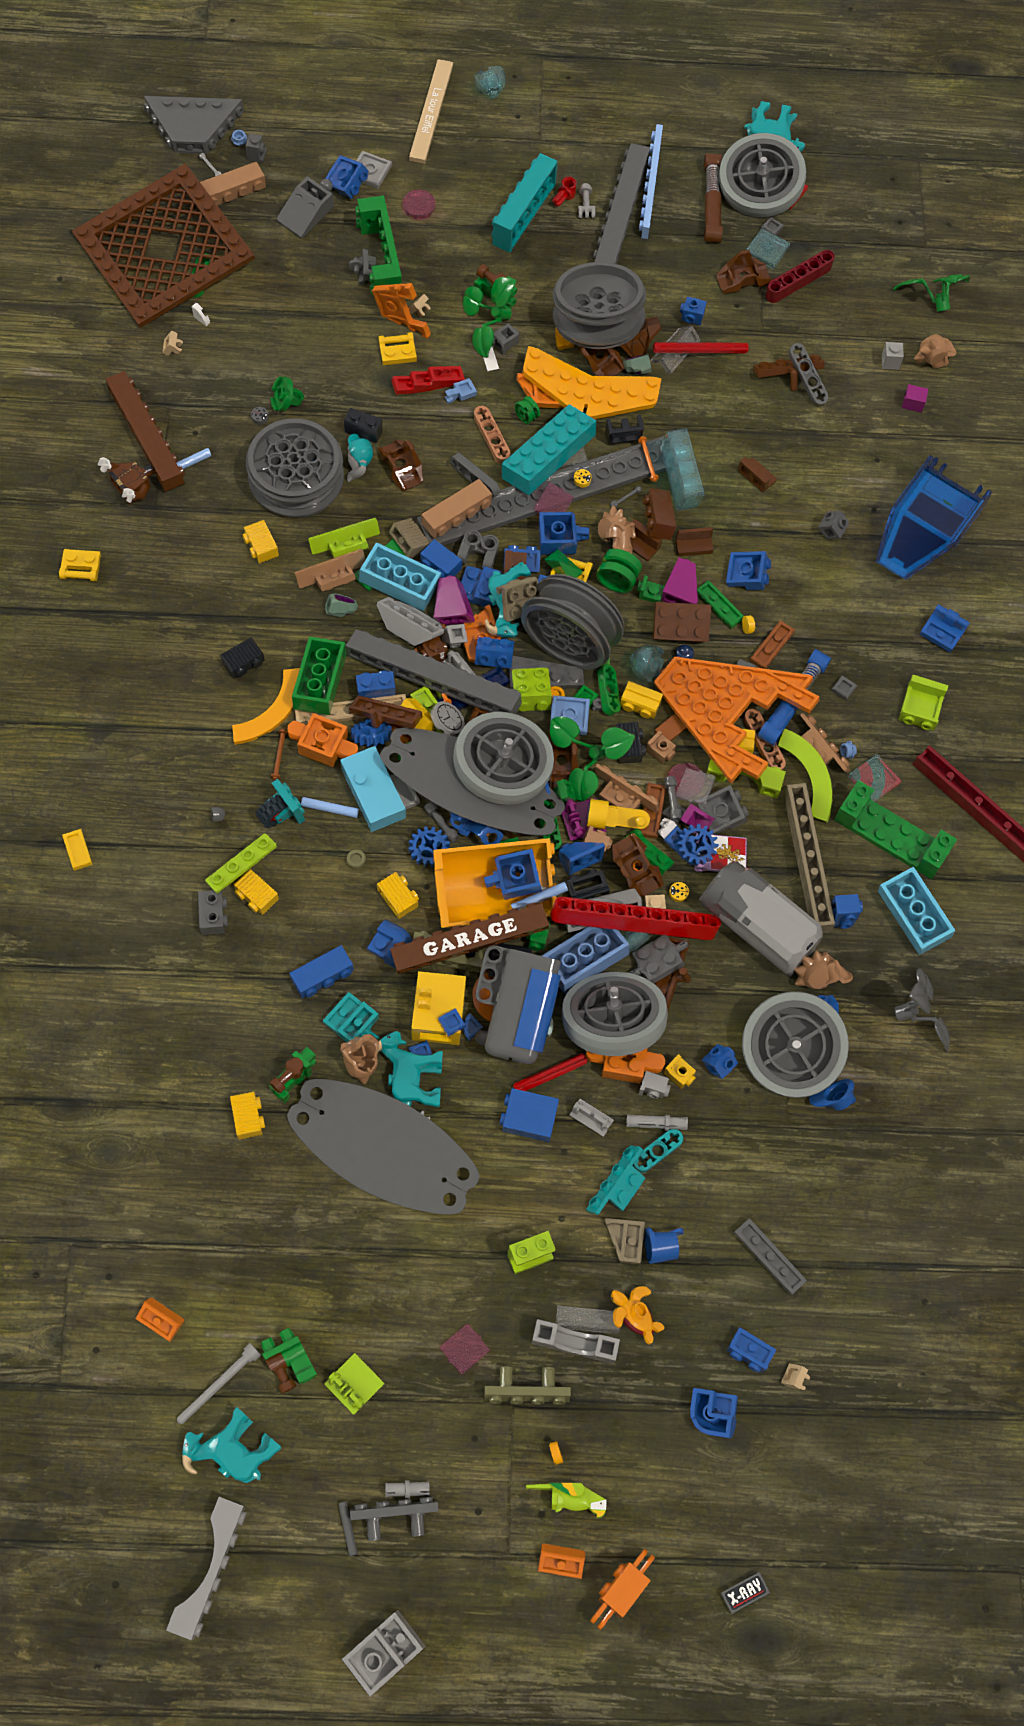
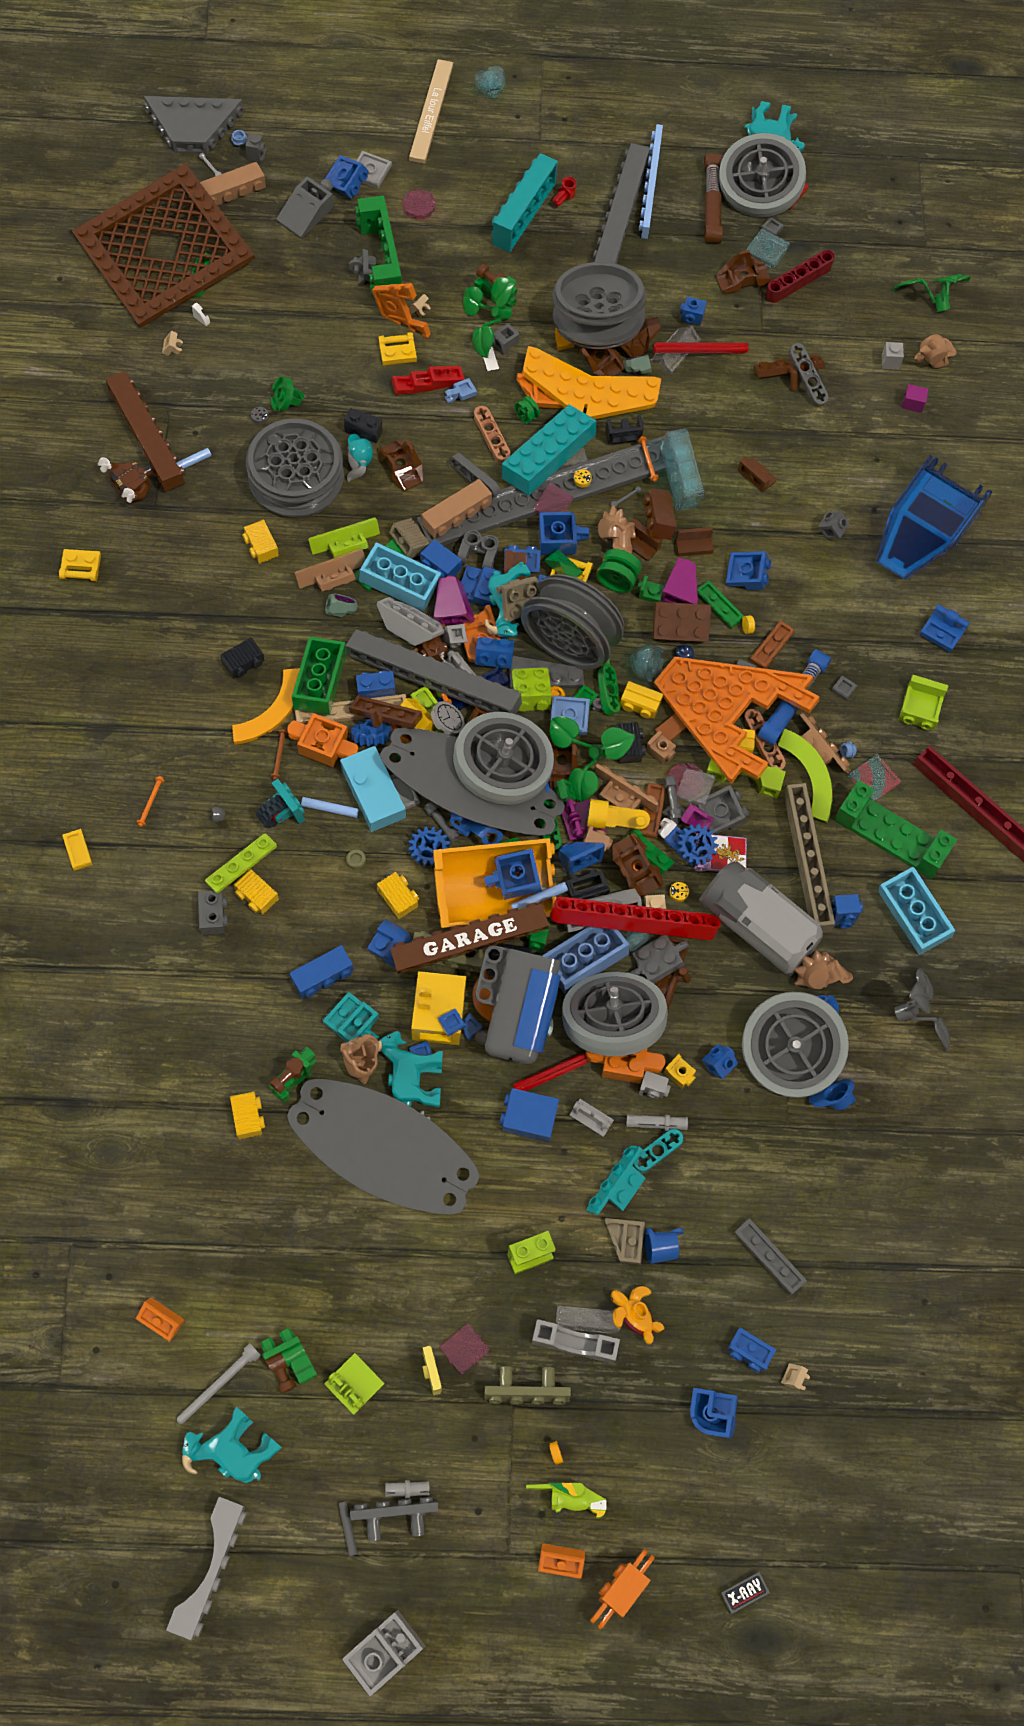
light grey hinge [578,183,595,218] -> none
none -> orange axle [136,776,165,827]
none -> light yellow plate [422,1346,442,1396]

